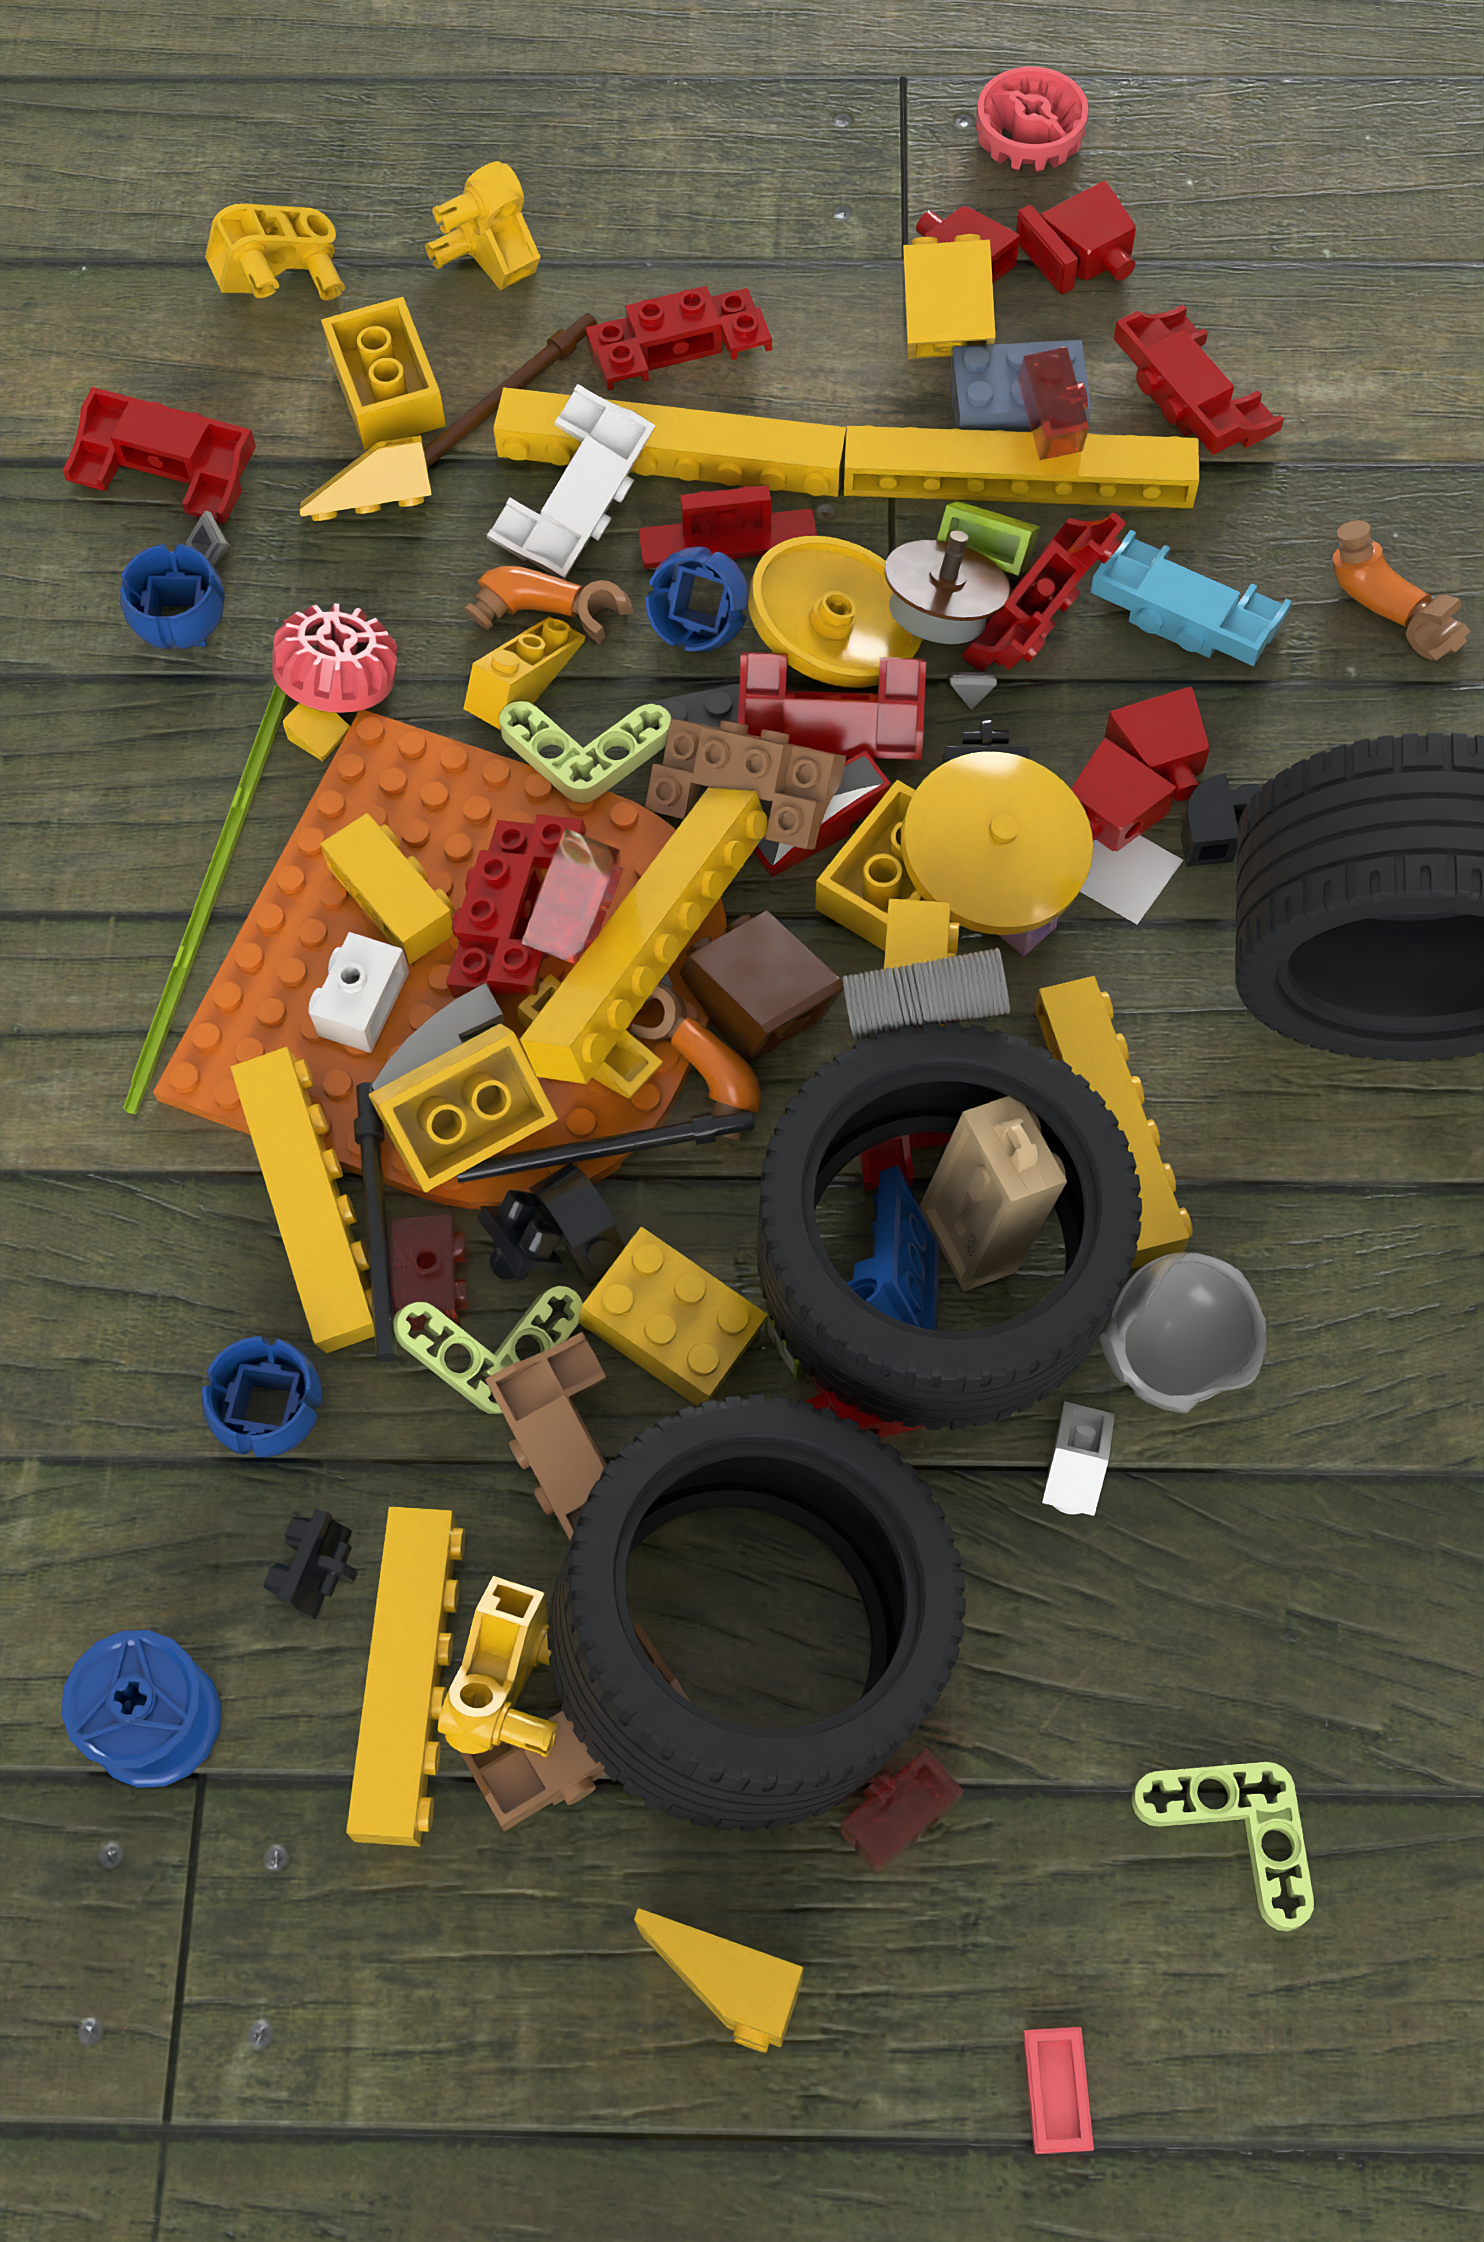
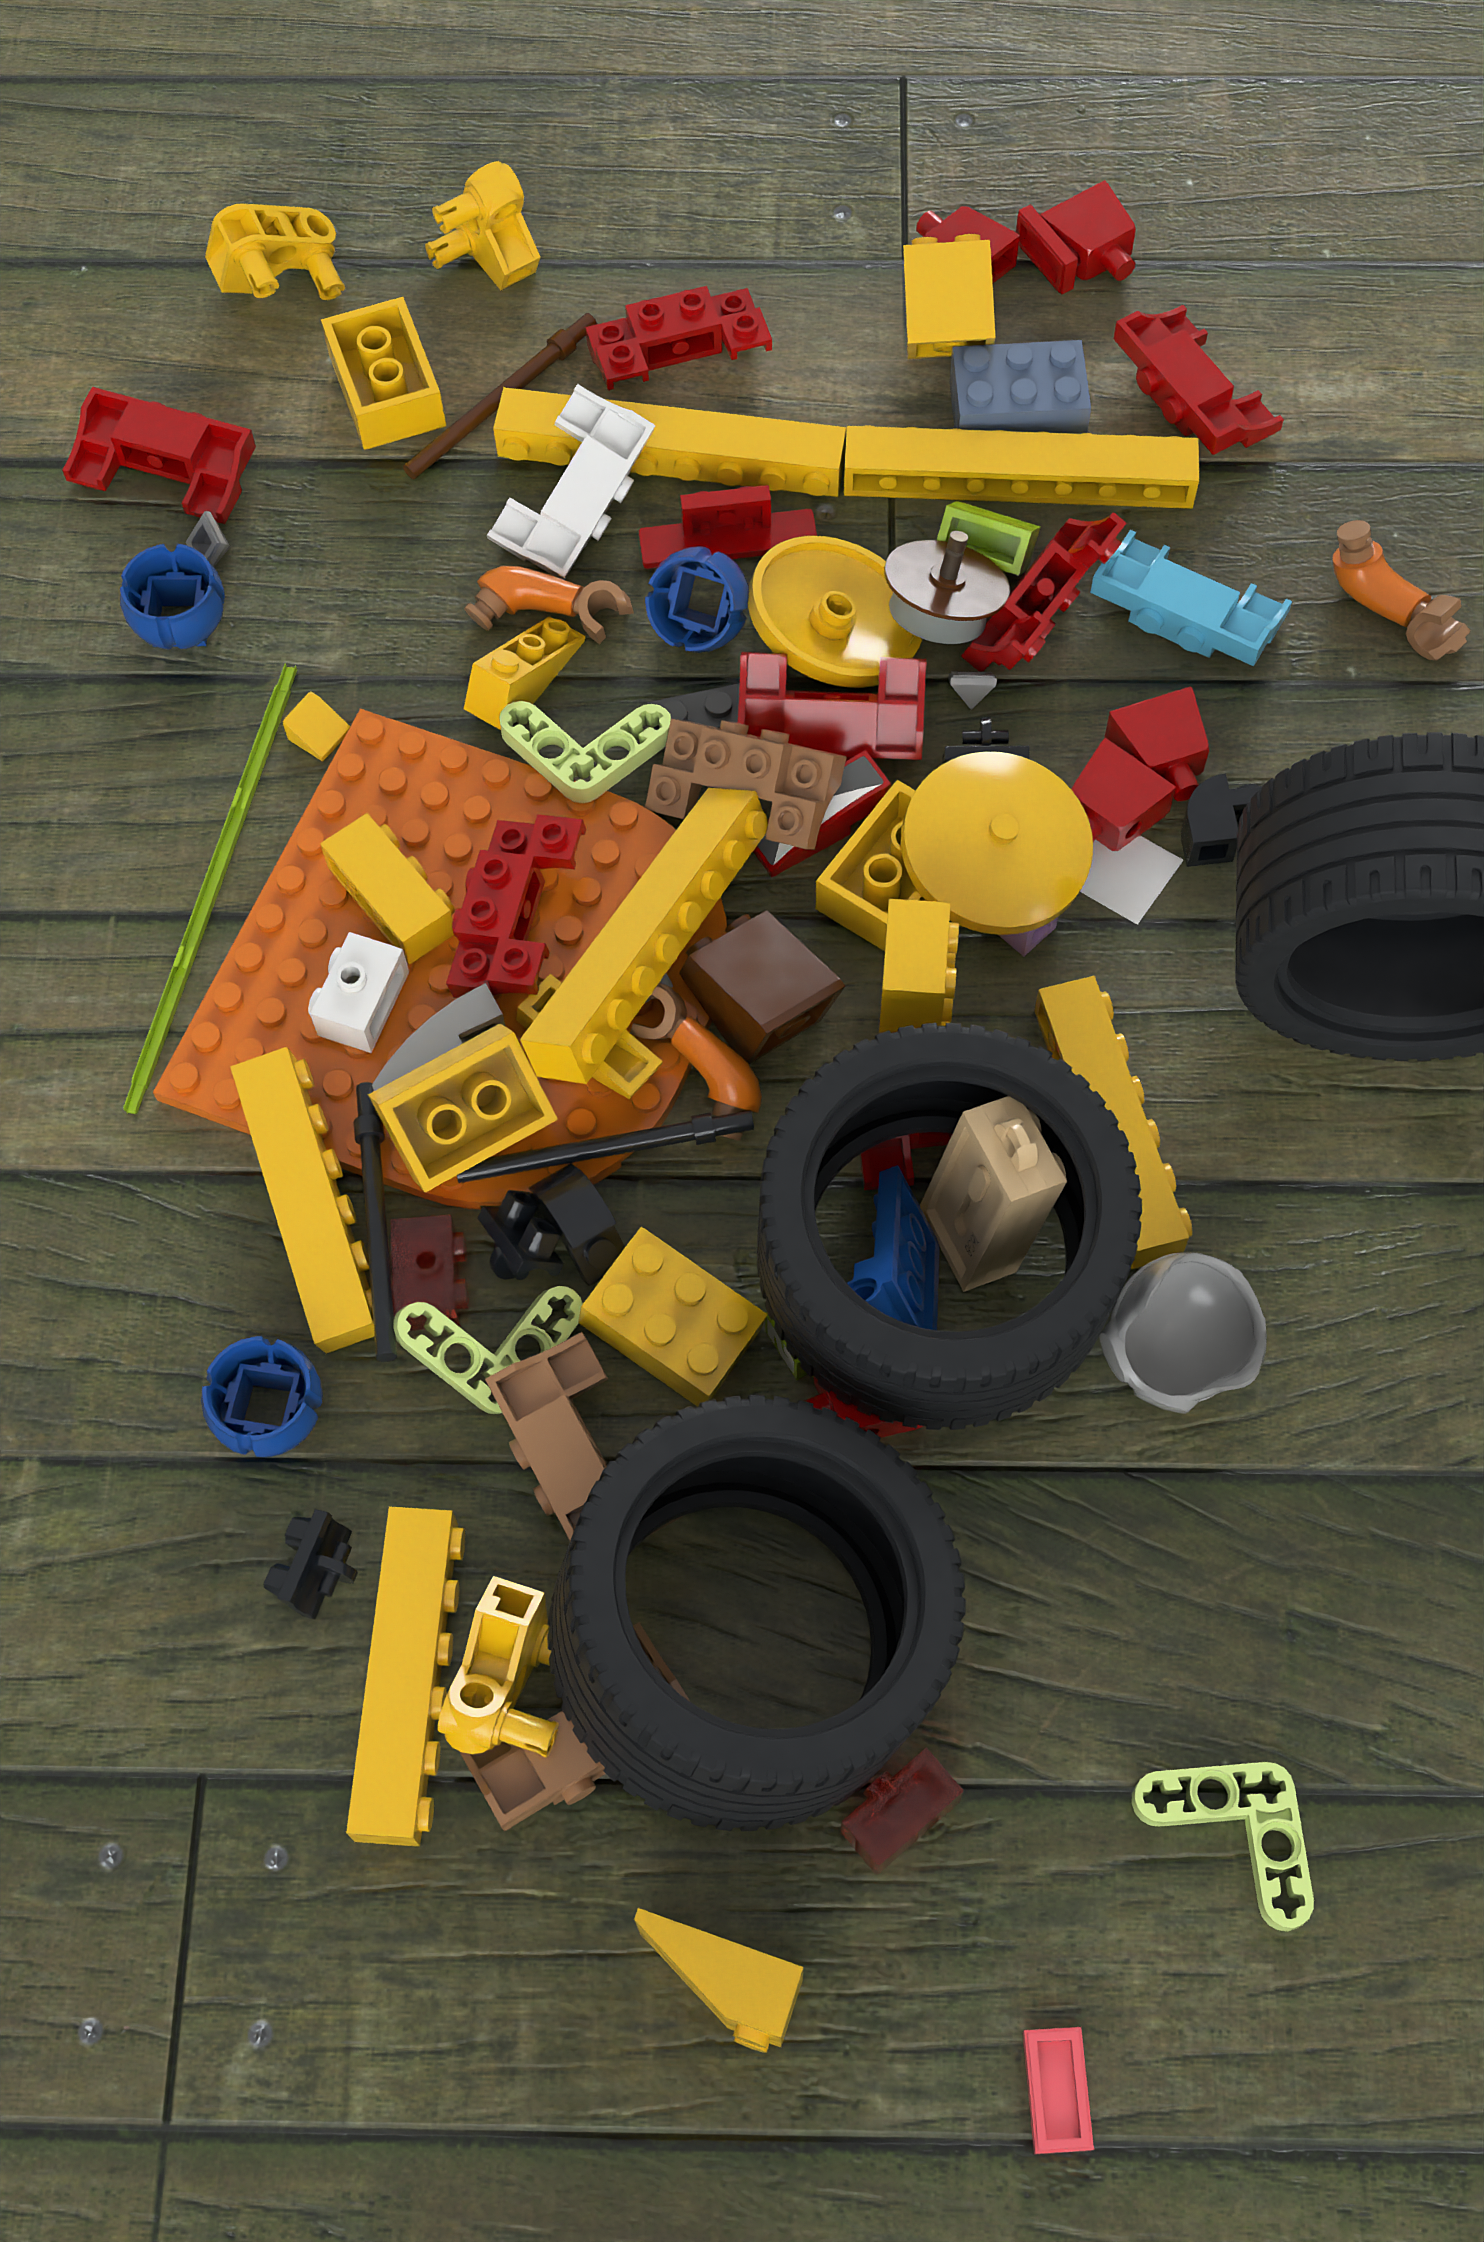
blue piece [61,1630,222,1788] -> none
coral gear [272,604,397,713] -> none
yellow slope [300,435,432,521] -> none
clear red brick [521,828,623,964] -> none
light grey piece [842,948,1010,1042] -> none
coral gear [976,67,1088,173] -> none
clear red brick [1018,347,1089,461] -> none
white slope [1042,1401,1115,1516] -> none

